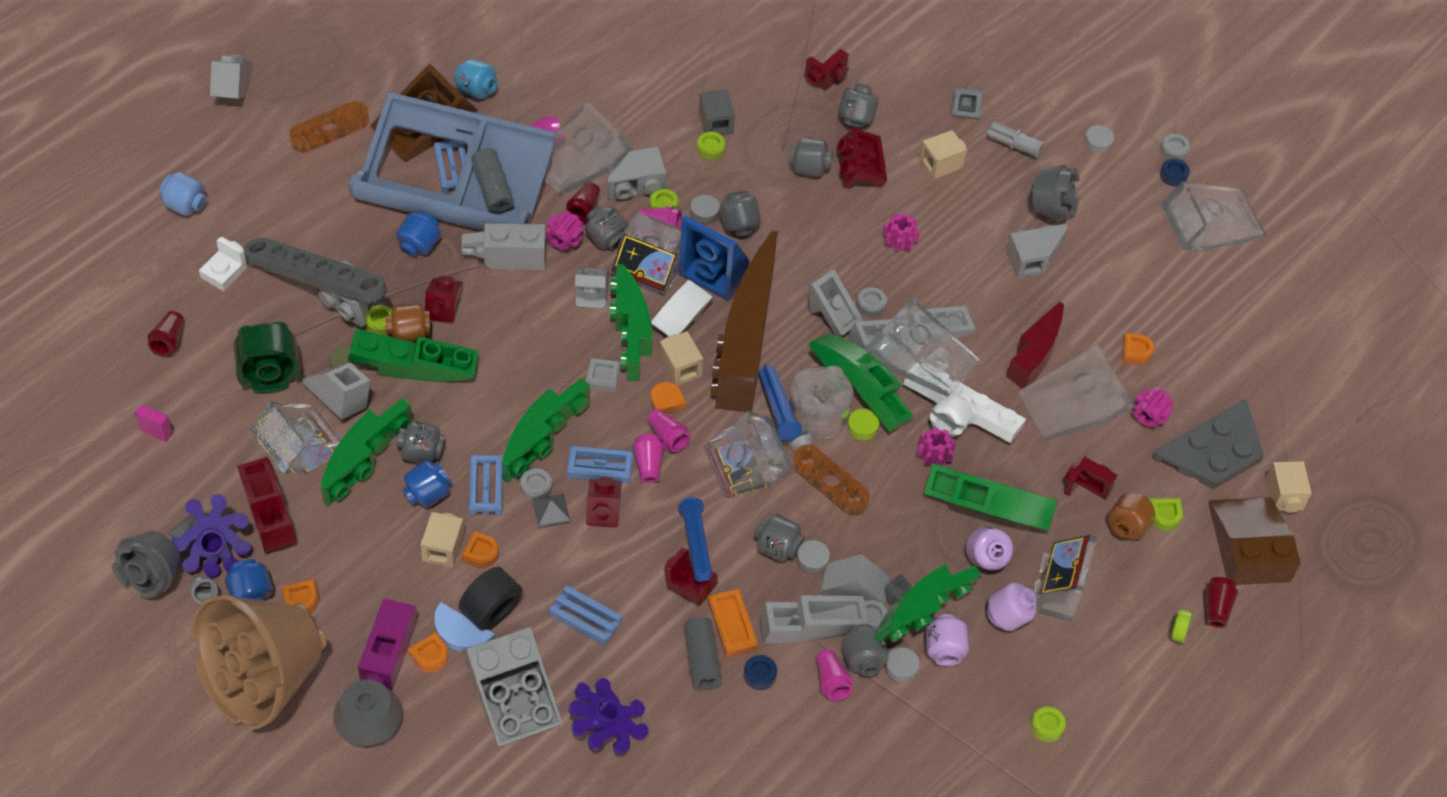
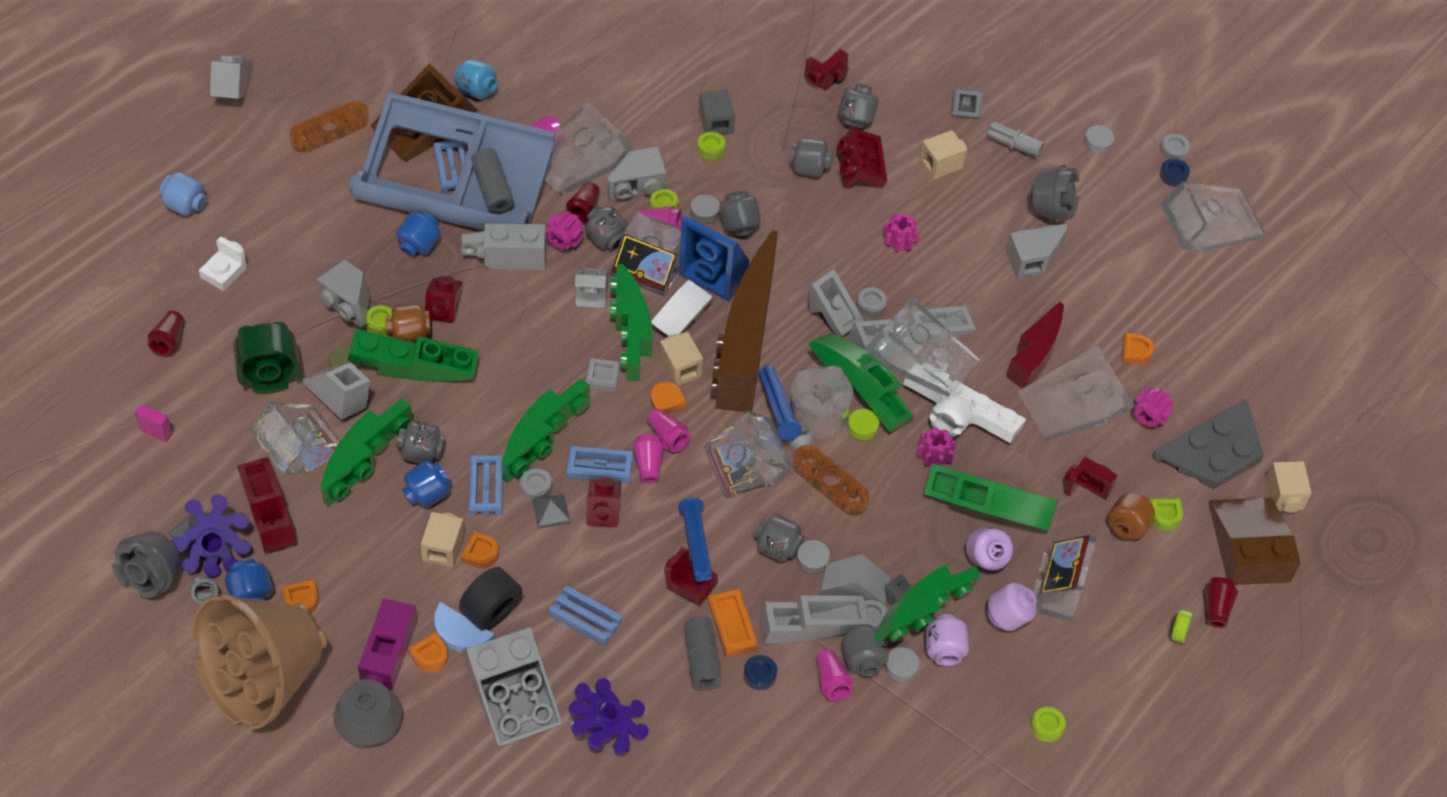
dark grey plate [243,237,388,304] -> none

